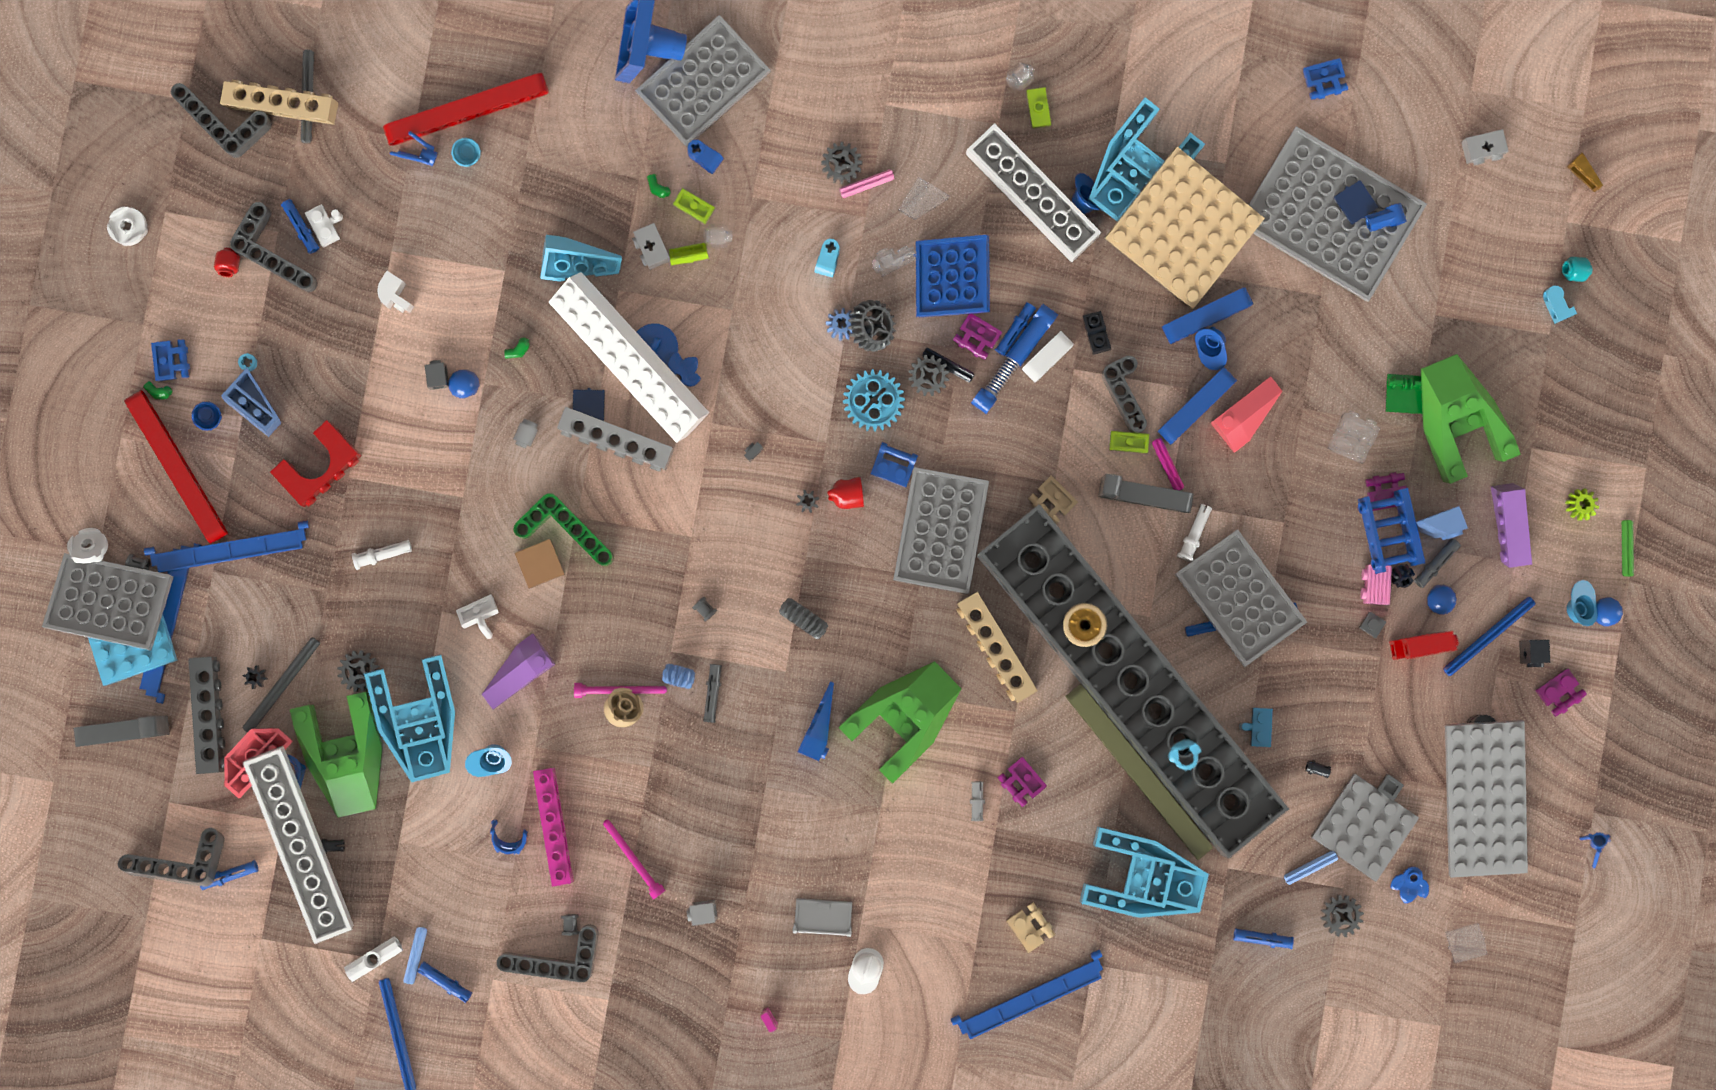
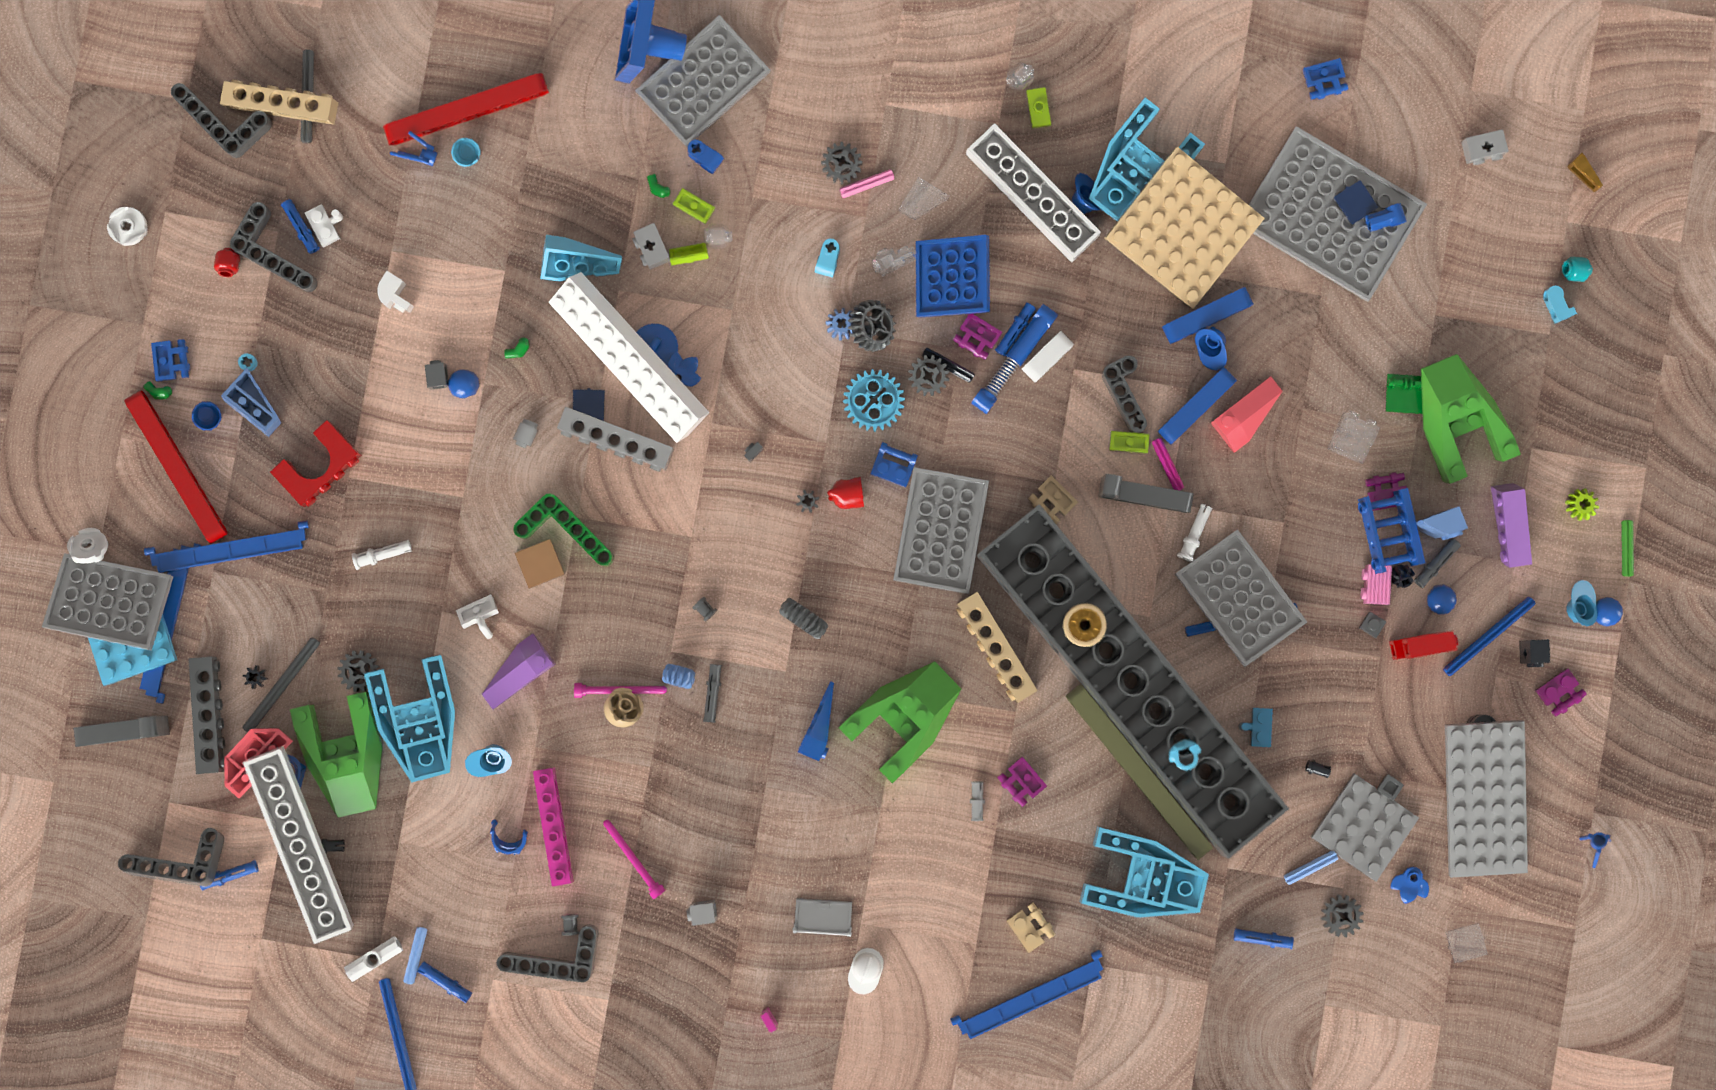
dark grey bush [125,554,150,570] -> none
black slope [1082,311,1111,355] -> none

